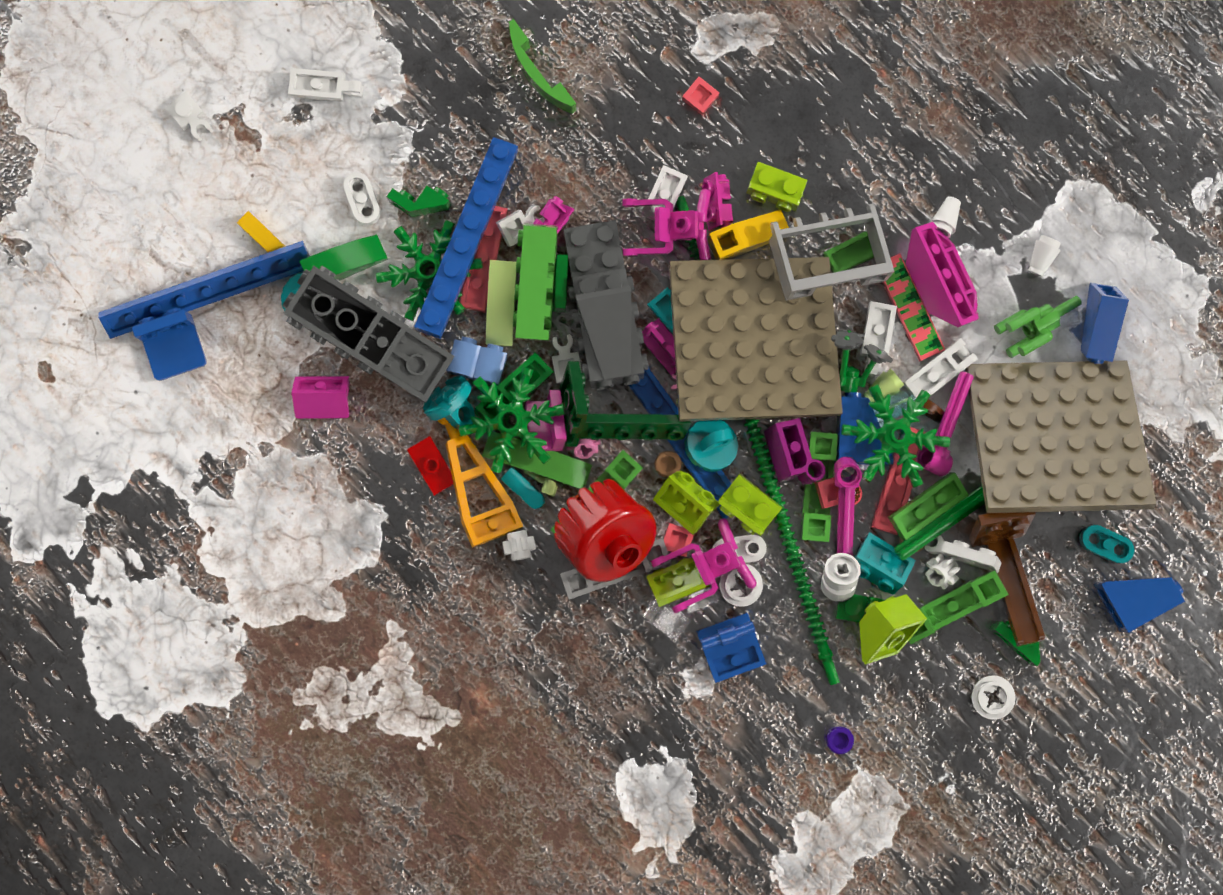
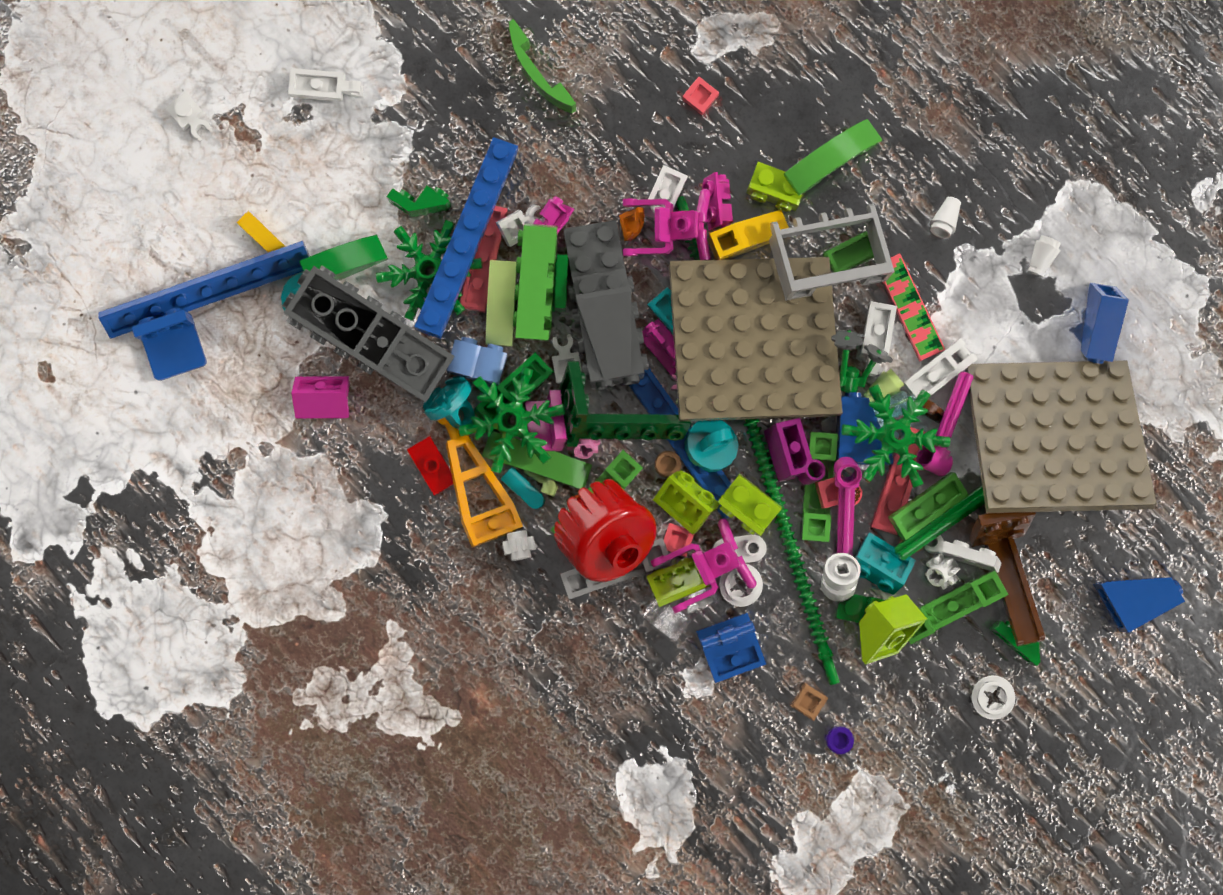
white plate [343,172,381,225] -> none
dark pink wedge [906,222,979,327] -> none
bright green plant [994,296,1082,358] -> none
teal plate [1079,525,1135,563] -> none
none -> orange tile [619,207,645,241]
none -> bright green slope [783,119,882,196]
none -> medium nougat tile [790,683,828,721]

